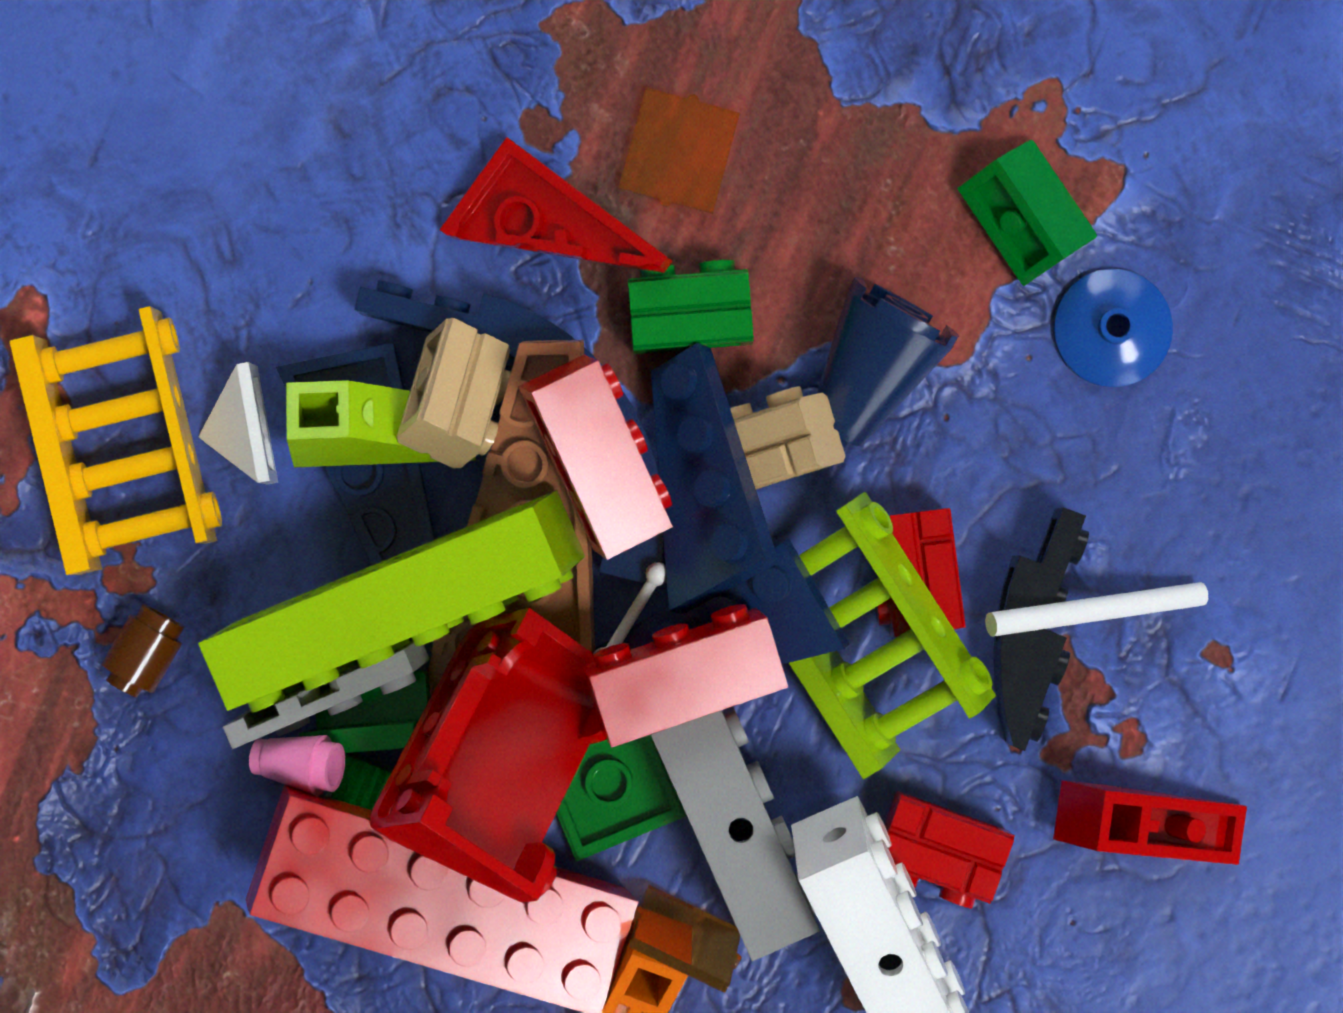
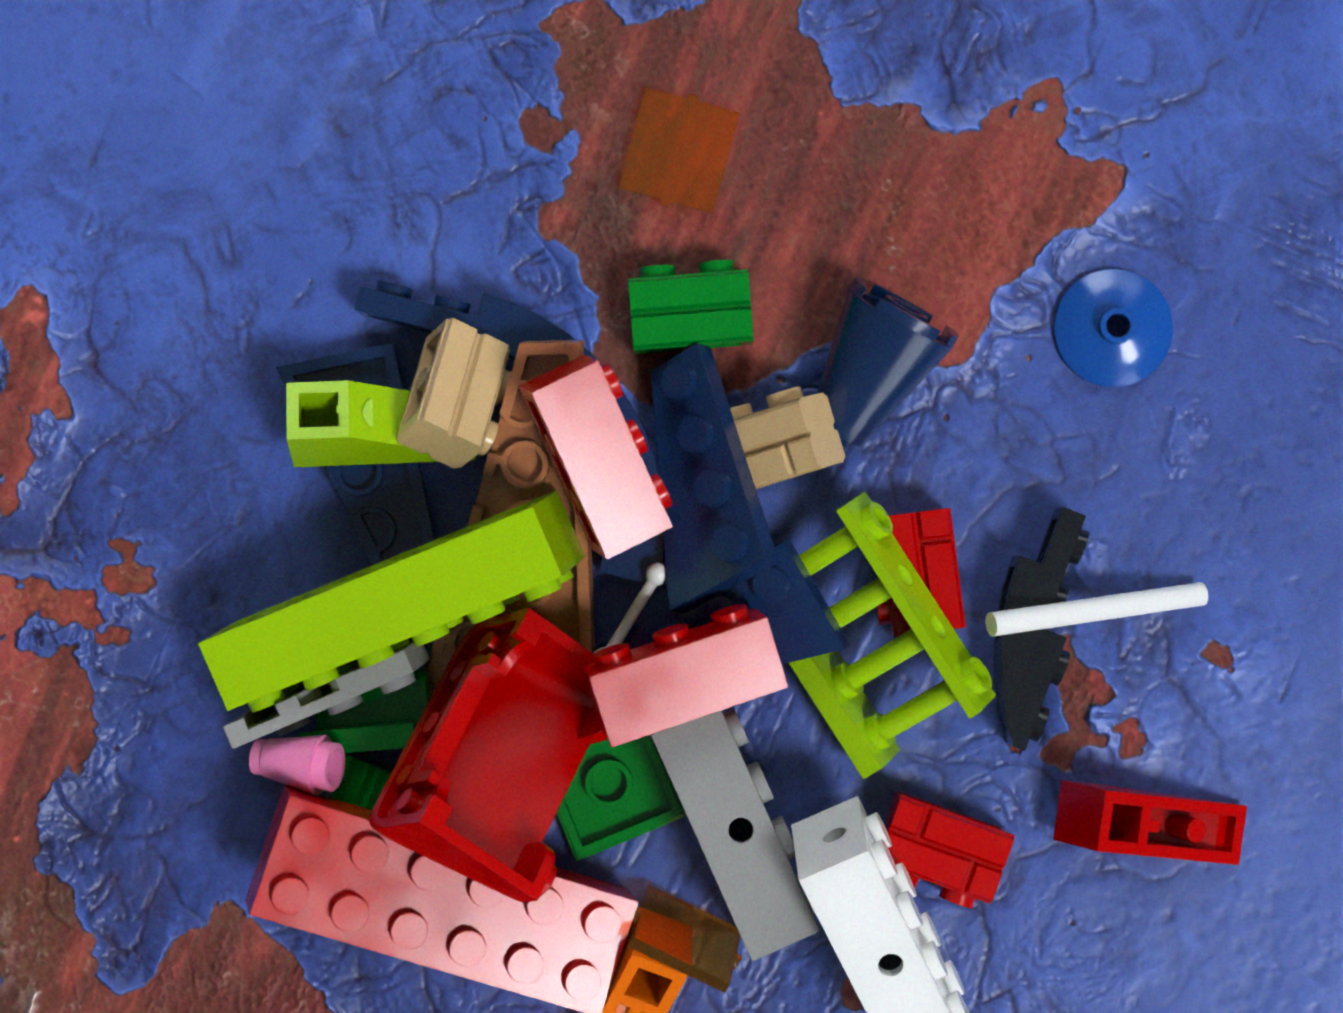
yellow fence [9,306,222,575] -> none
reddish brown brick [101,604,185,698] -> none
white slope [198,362,278,485] -> none
red wing [440,137,673,273] -> none
green panel [957,140,1097,287] -> none

